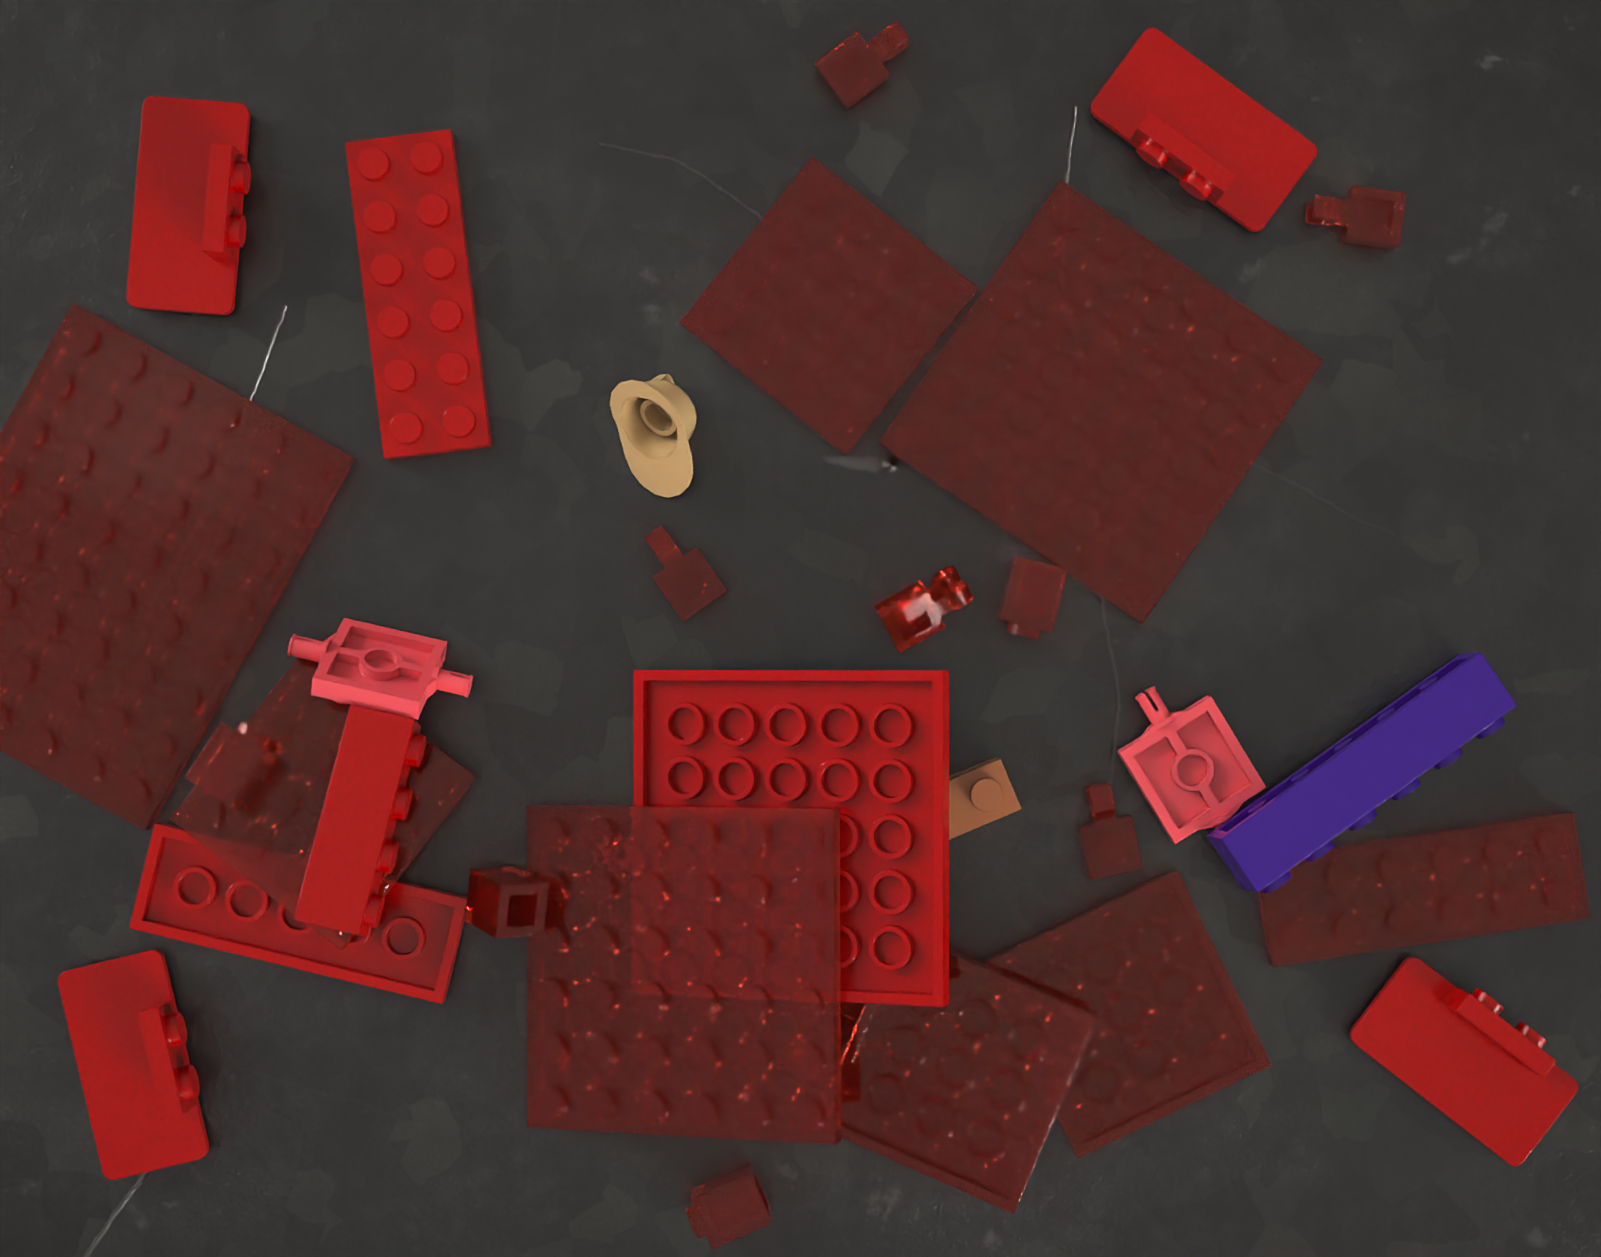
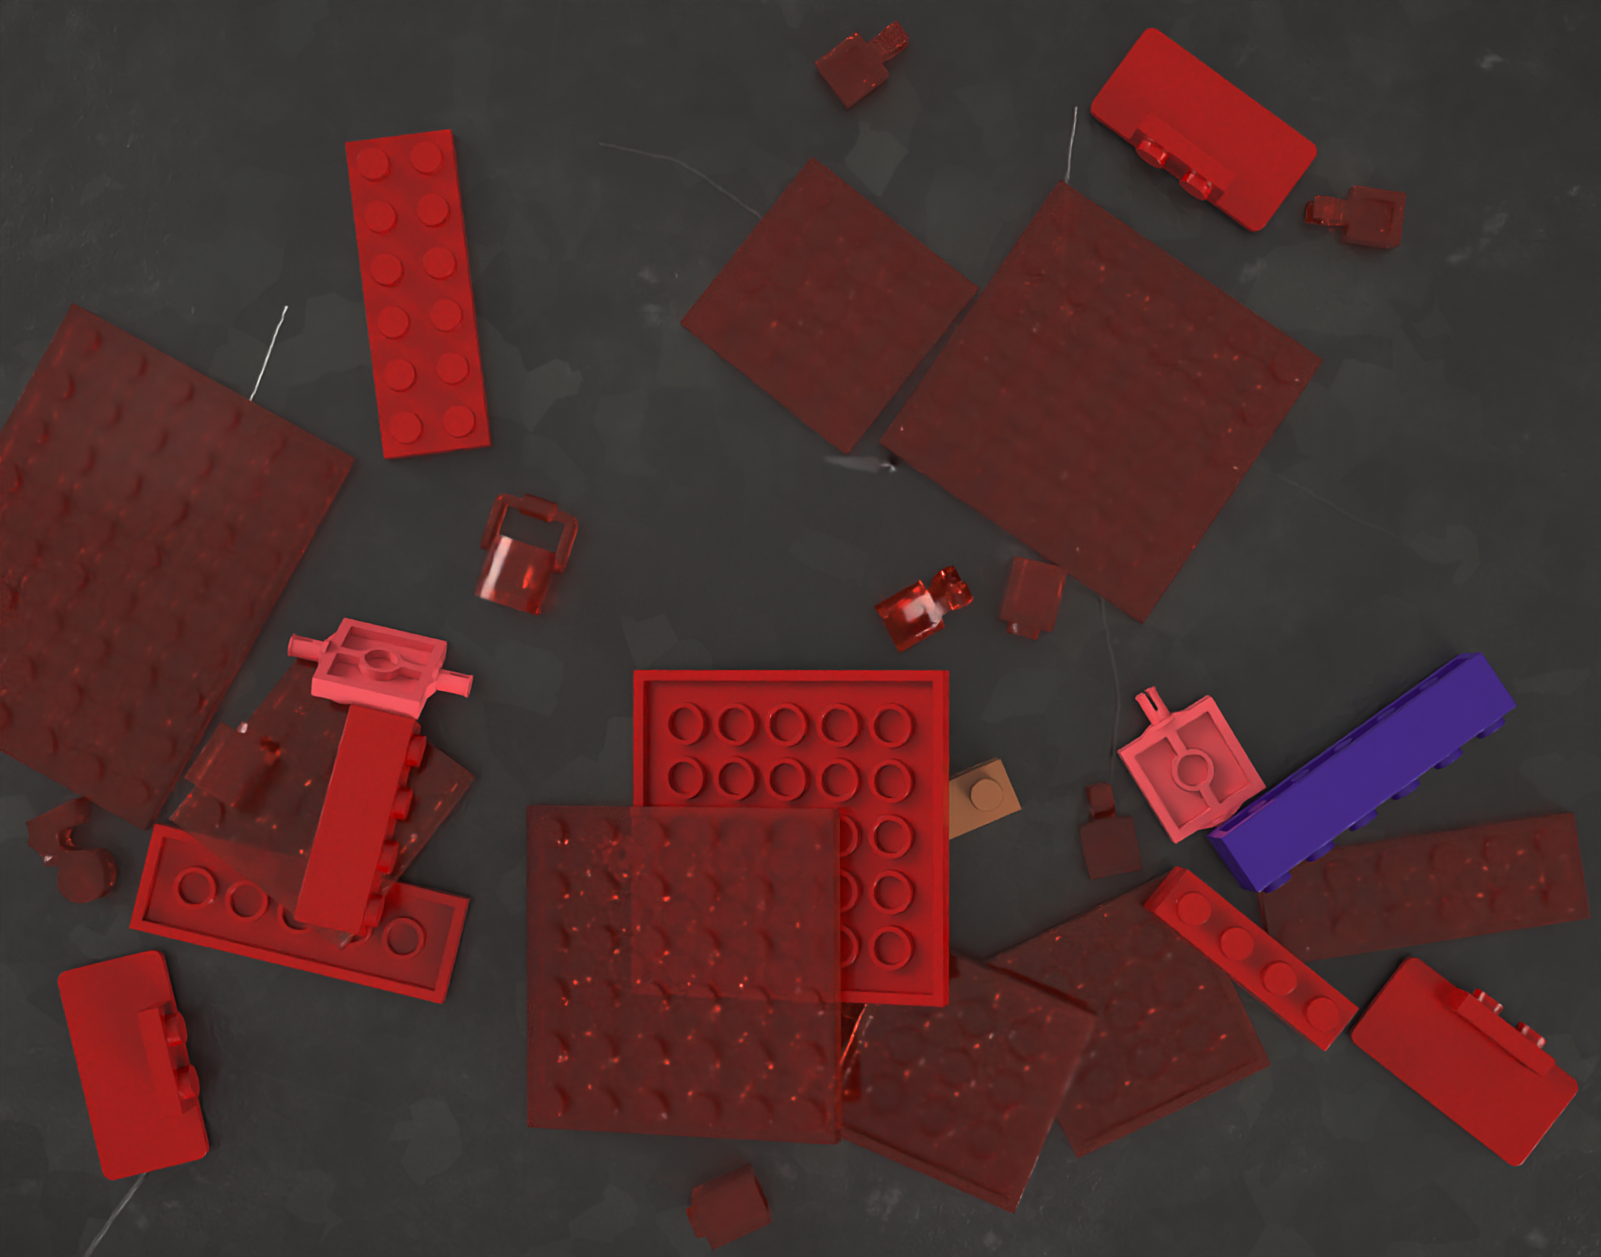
red bracket [126,96,251,315] -> none
clear red brick [465,866,549,939] -> none
tan piece [610,374,697,498] -> none
clear red plate [644,525,727,621] -> none
none -> clear red leg [25,796,116,904]
none -> clear red piece [473,493,579,616]
none -> red brick [1142,866,1359,1052]

